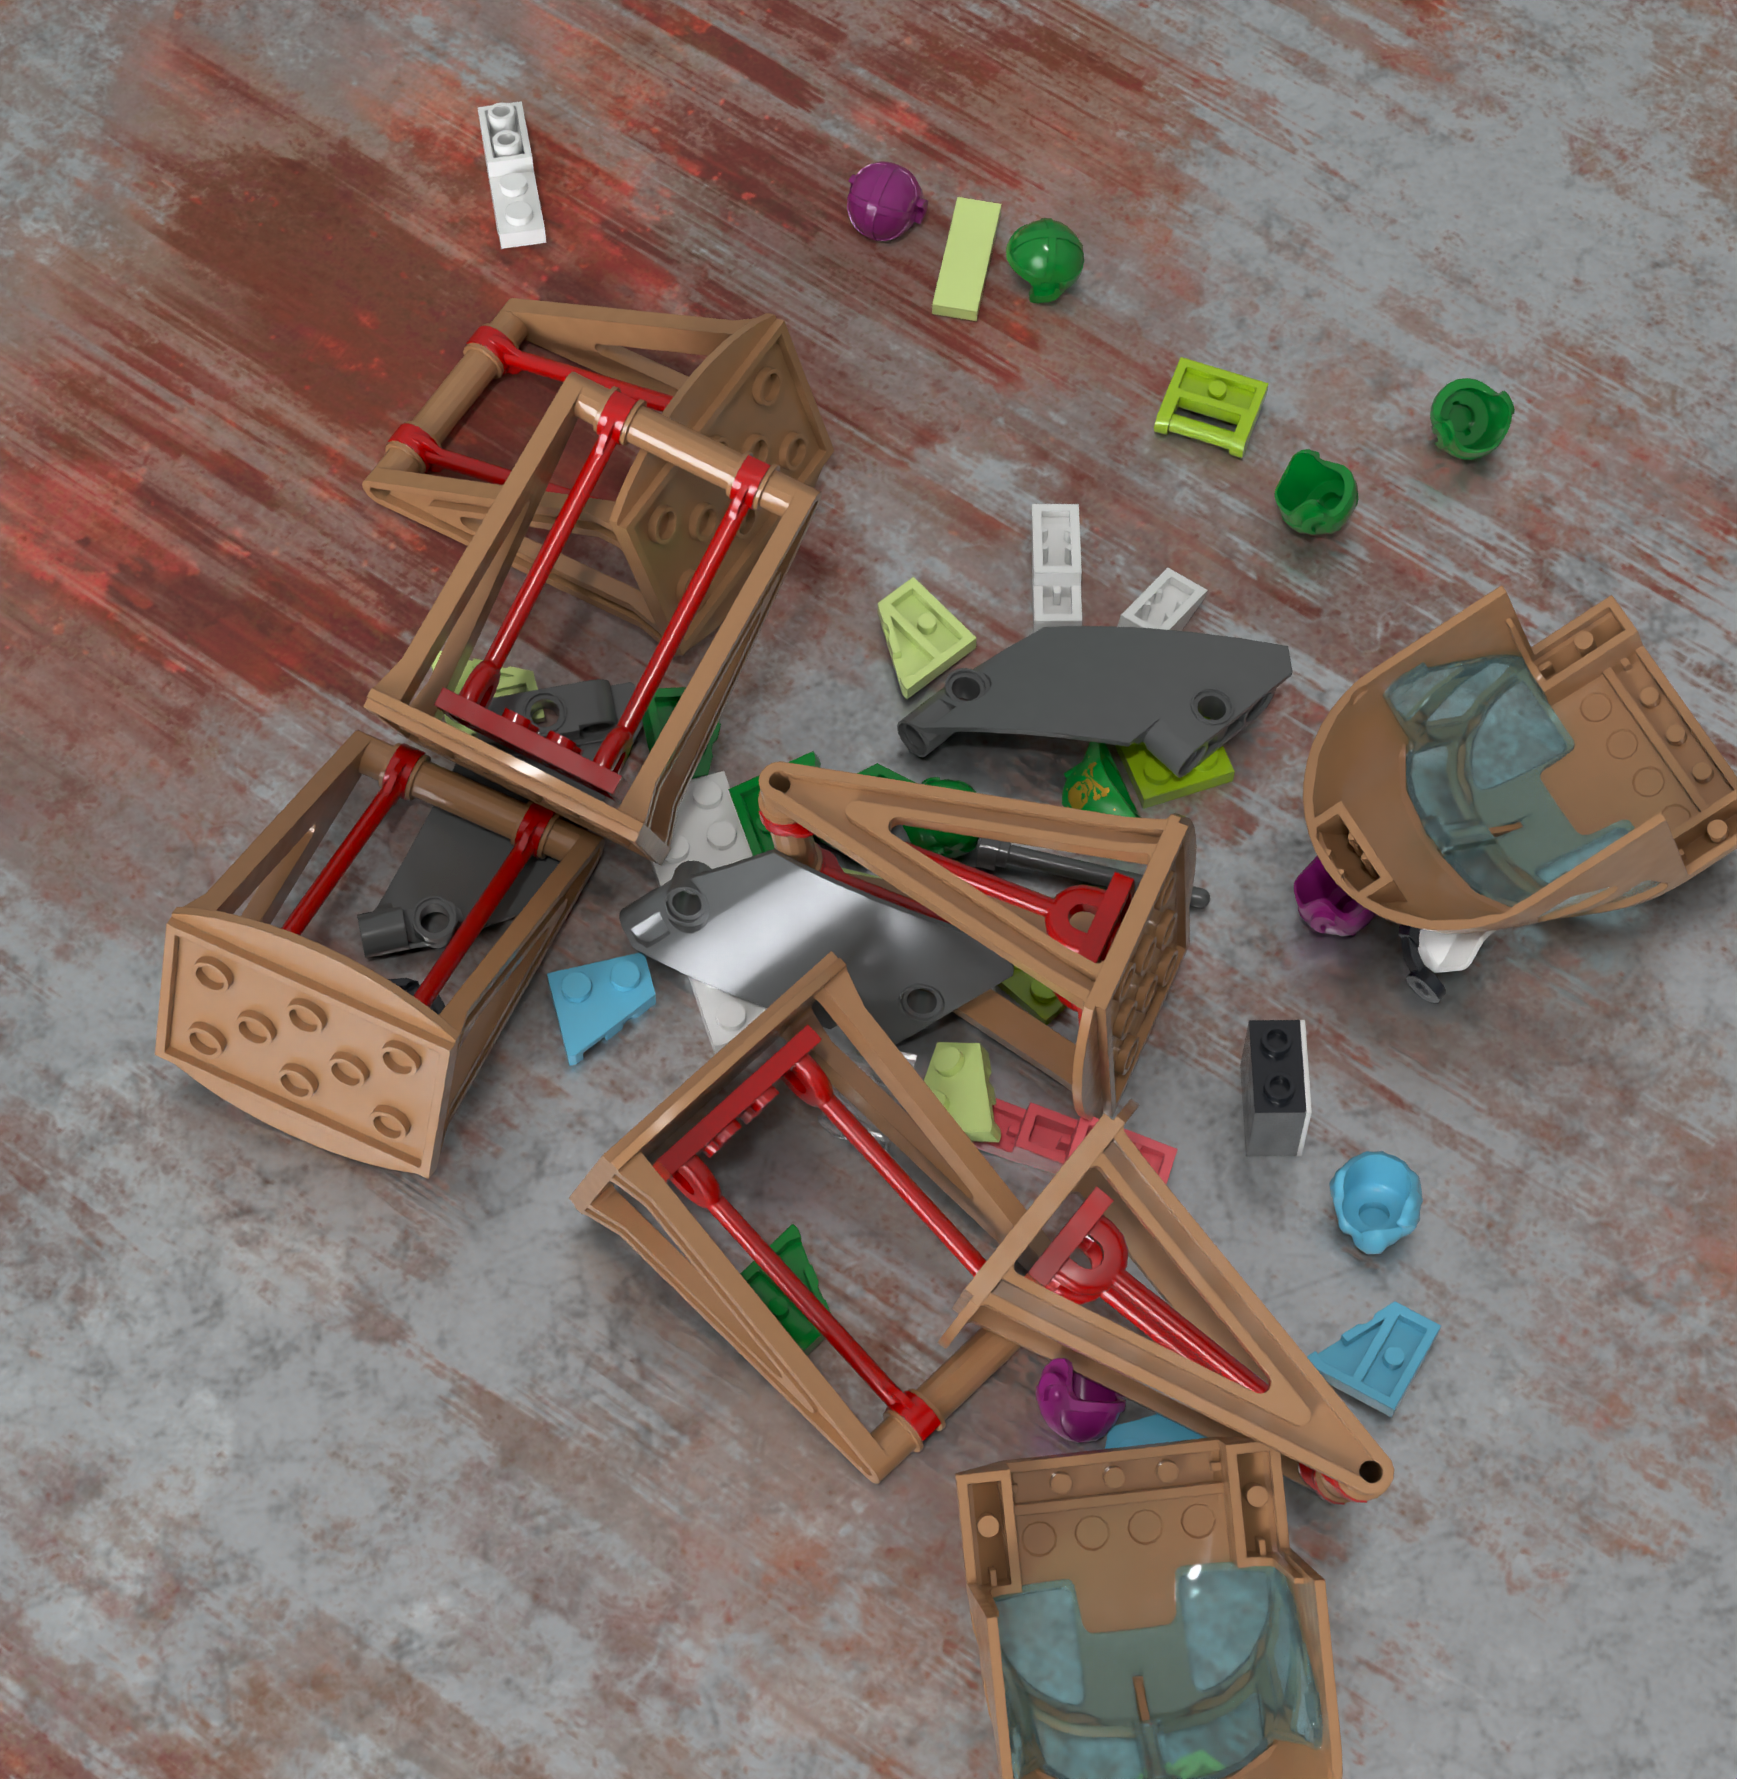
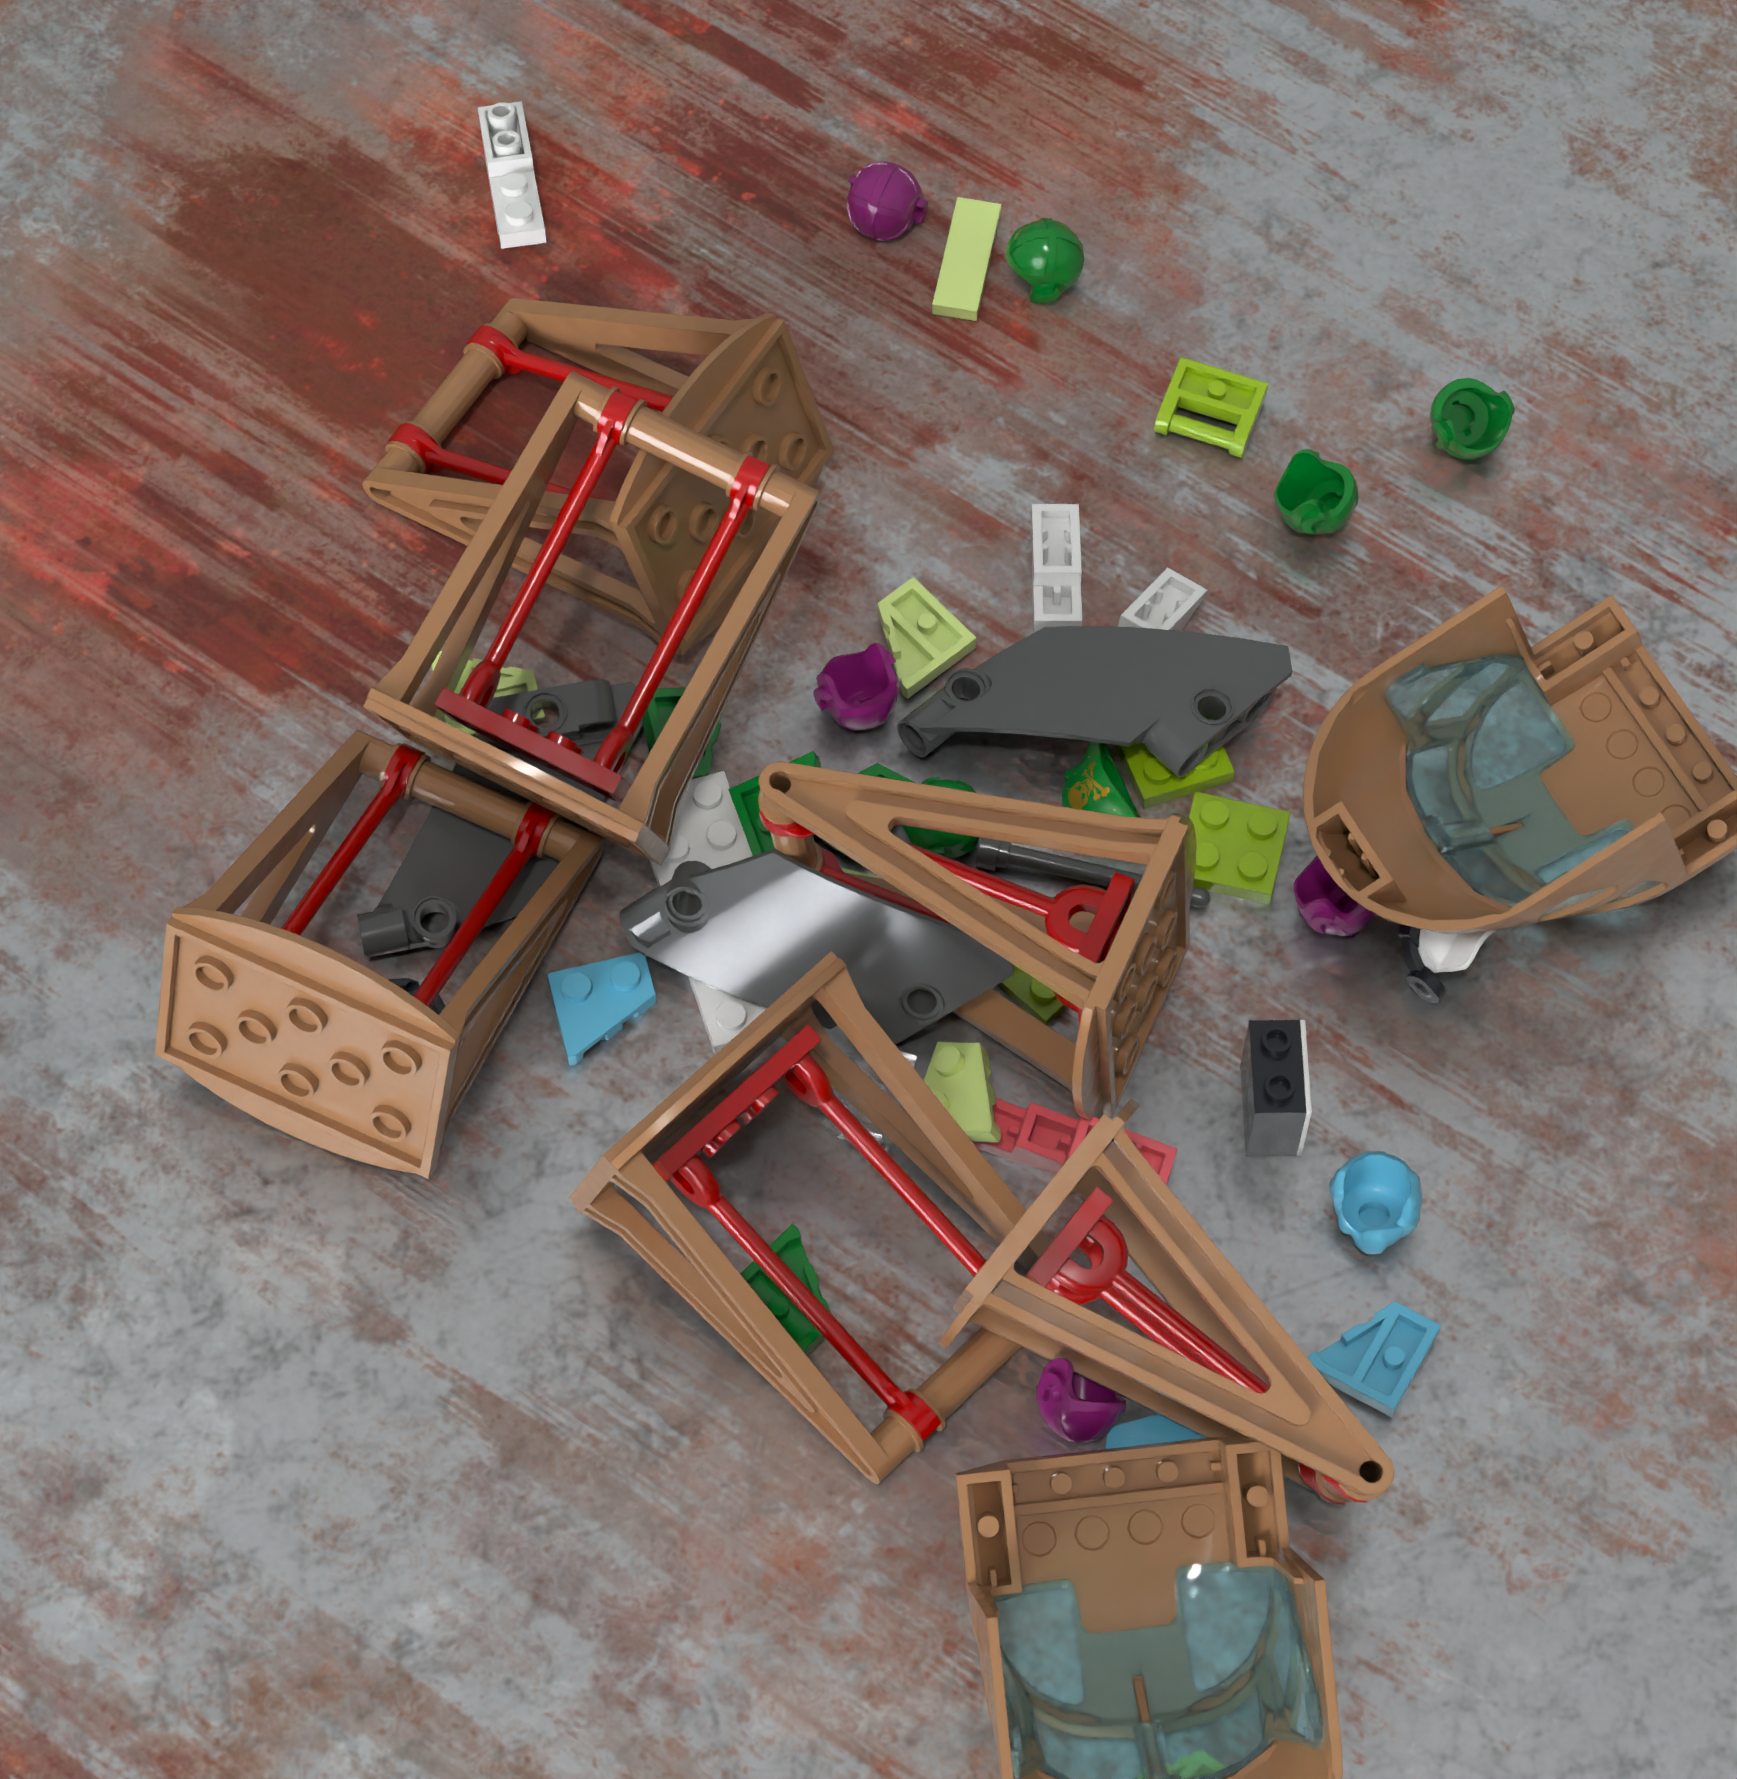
none -> magenta cap [813,643,900,731]
none -> lime plate [1189,791,1291,905]

